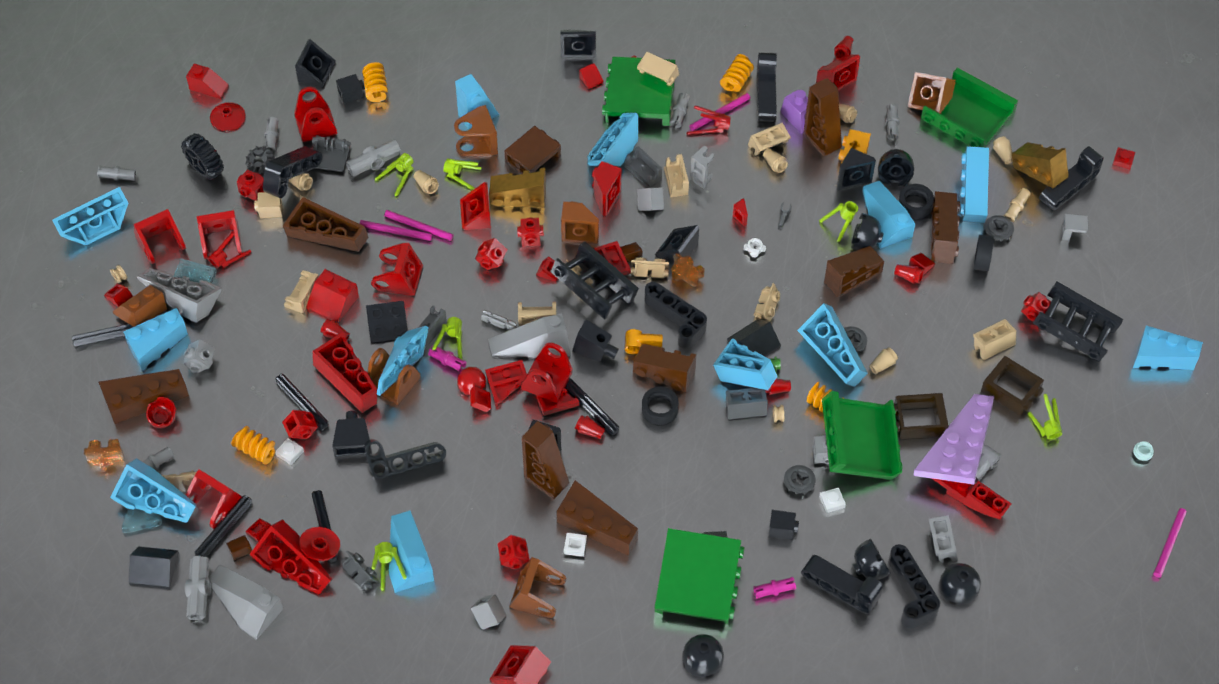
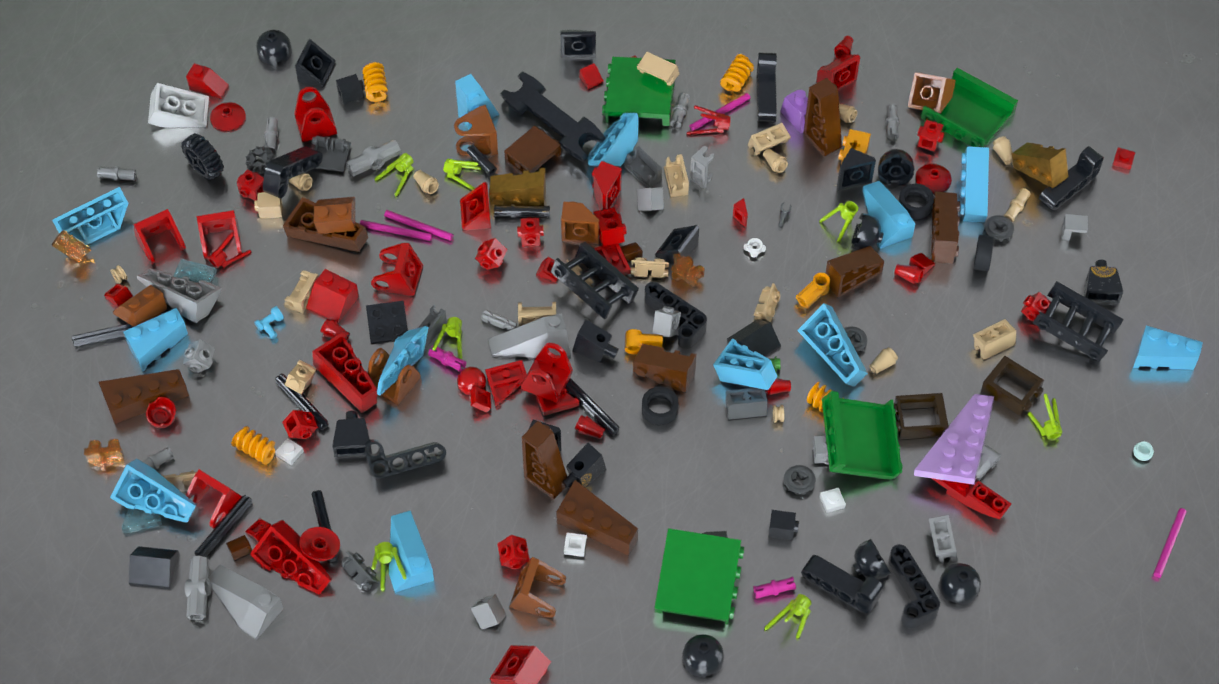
none -> clear orange hips [52,230,91,264]
none -> white slope [148,83,209,128]
none -> medium azure piece [254,306,284,339]
none -> black cylinder [256,30,292,65]
none -> tan brick [285,360,316,394]
none -> dark orange slope [314,197,355,234]
none -> black axle [467,145,497,176]
none -> black pin [494,204,550,218]
none -> black piece [500,72,606,162]
none -> black torso [562,443,606,489]
none -> red brick [593,207,627,247]
none -> light grey brick [653,306,681,337]
none -> lime plant [764,594,812,638]
none -> light orange piece [796,272,830,308]
none -> red dish [915,164,952,194]
none -> red brick [917,120,945,152]
none -> black torso [1084,259,1123,303]

